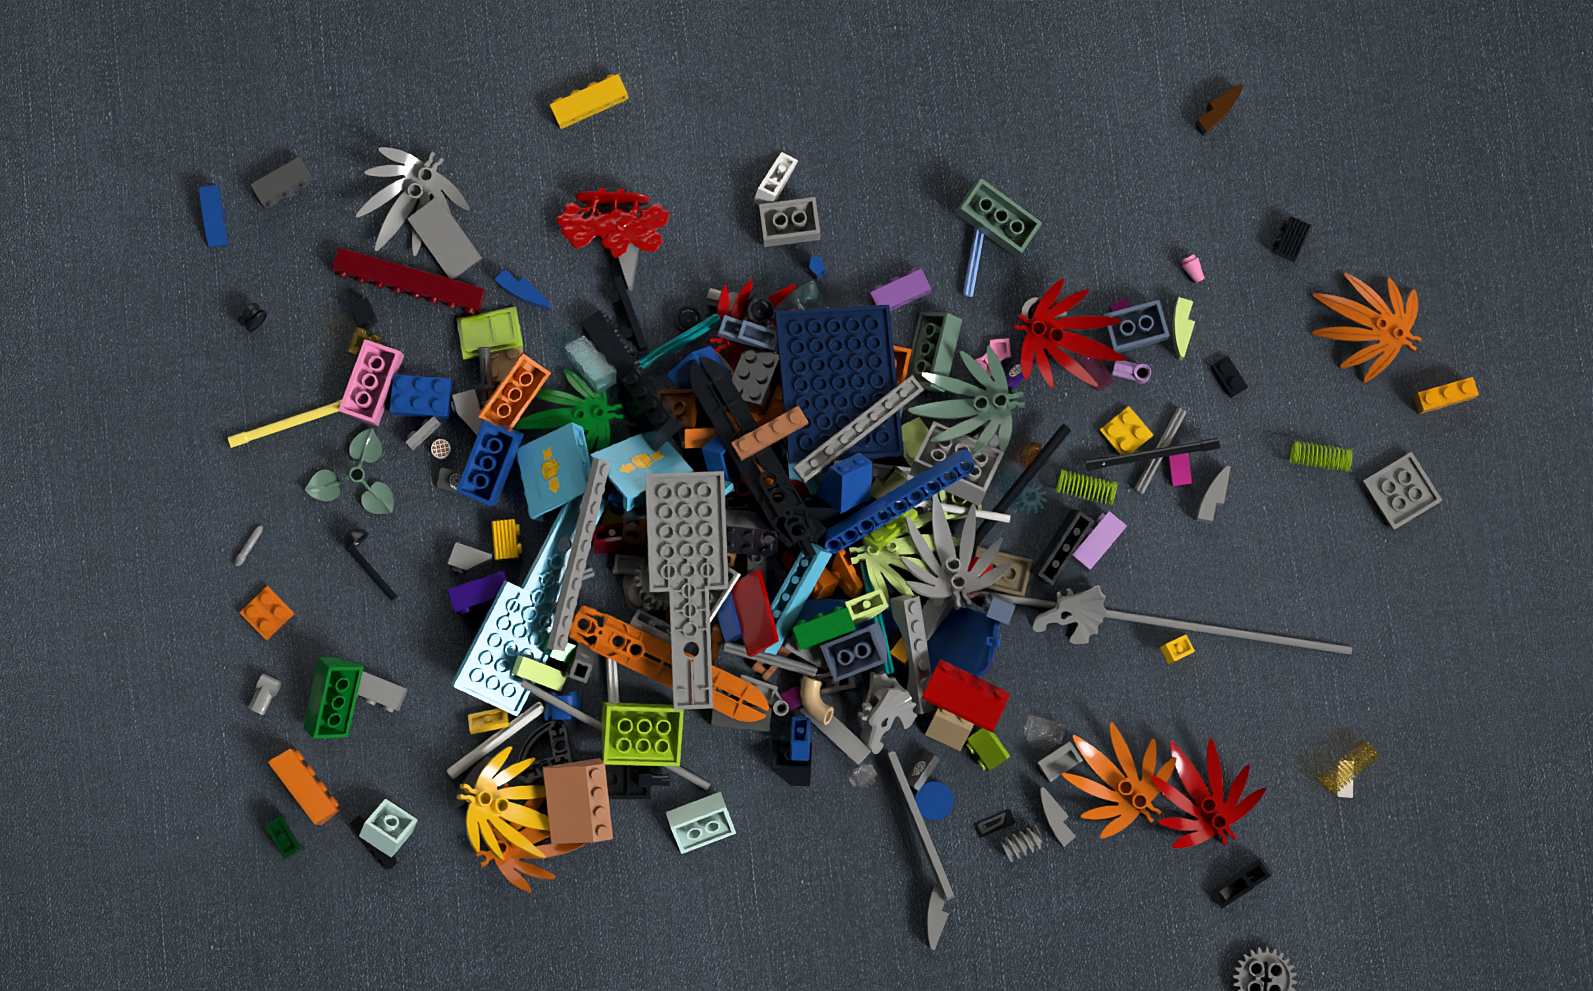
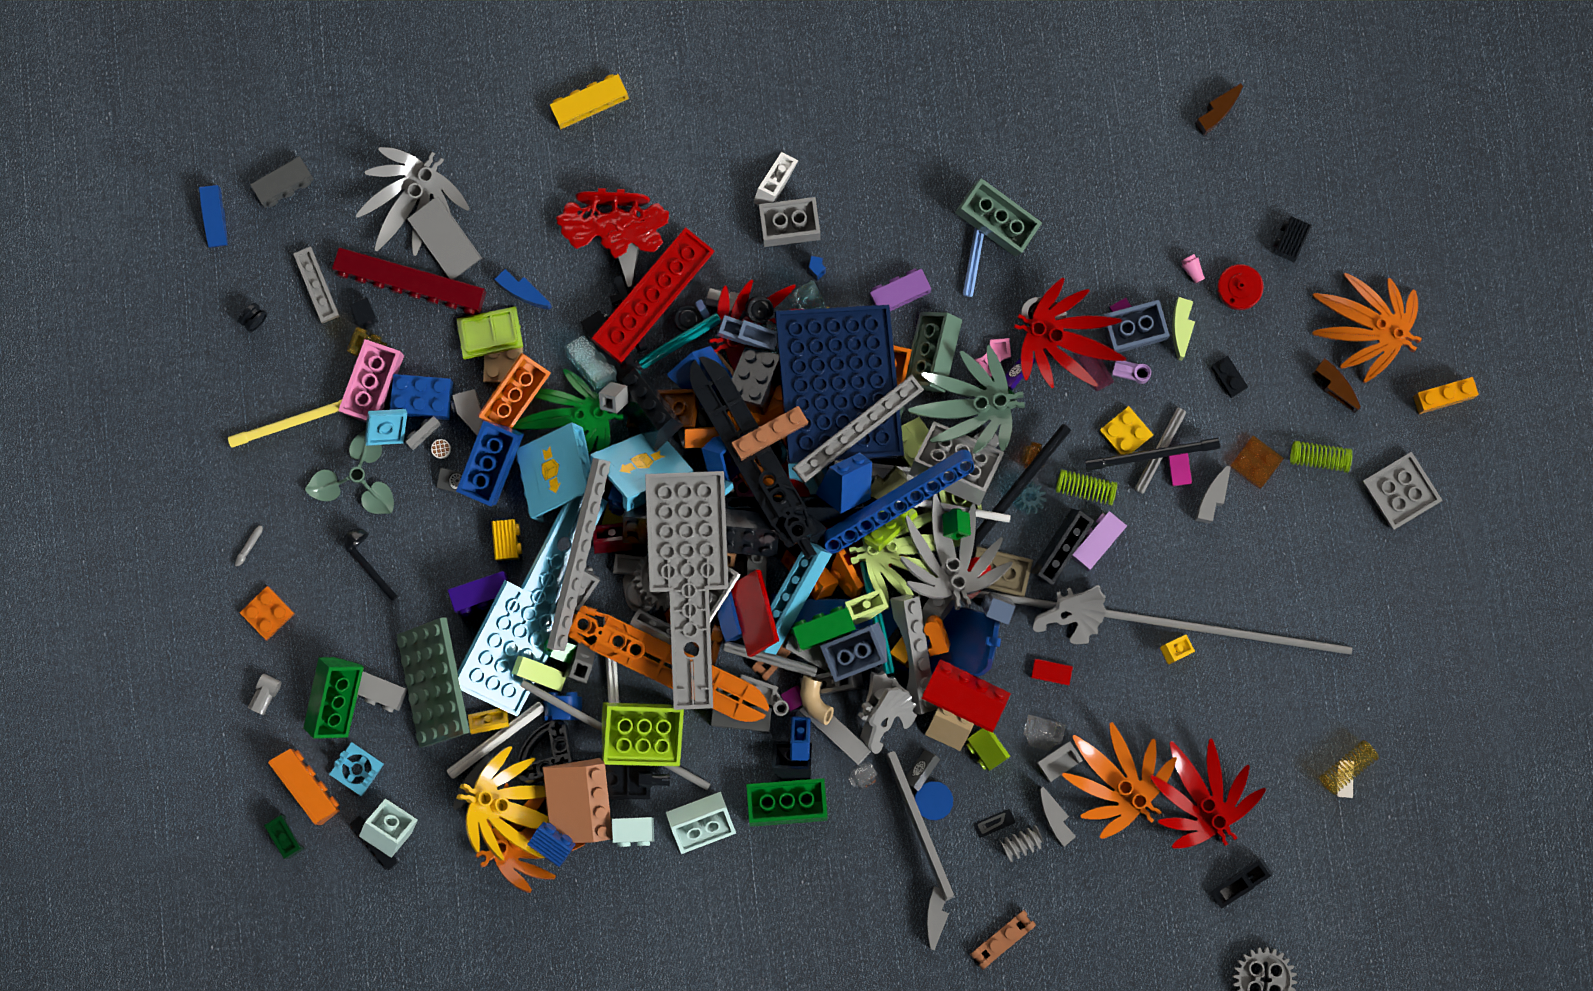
light grey slope [448,542,494,574] -> none
dark grey pin [478,347,496,406] -> none
none -> light grey plate [294,247,340,324]
none -> medium azure piece [329,742,384,796]
none -> medium azure tile [364,409,407,446]
none -> sand green plate [397,617,470,748]
none -> blue brick [527,822,576,867]
none -> light grey plate [575,570,600,611]
none -> red plate [591,227,715,364]
none -> light grey brick [599,382,628,413]
none -> light aqua brick [612,817,654,847]
none -> medium blue tile [695,299,710,320]
none -> green slope [746,778,828,827]
none -> orange leg [924,615,951,656]
none -> green brick [942,508,971,540]
none -> nougat plate [970,910,1036,970]
none -> red tile [1031,659,1073,686]
none -> red wheel [1217,264,1264,310]
none -> clear orange plate [1230,435,1284,489]
none -> reddish brown slope [1312,358,1361,413]

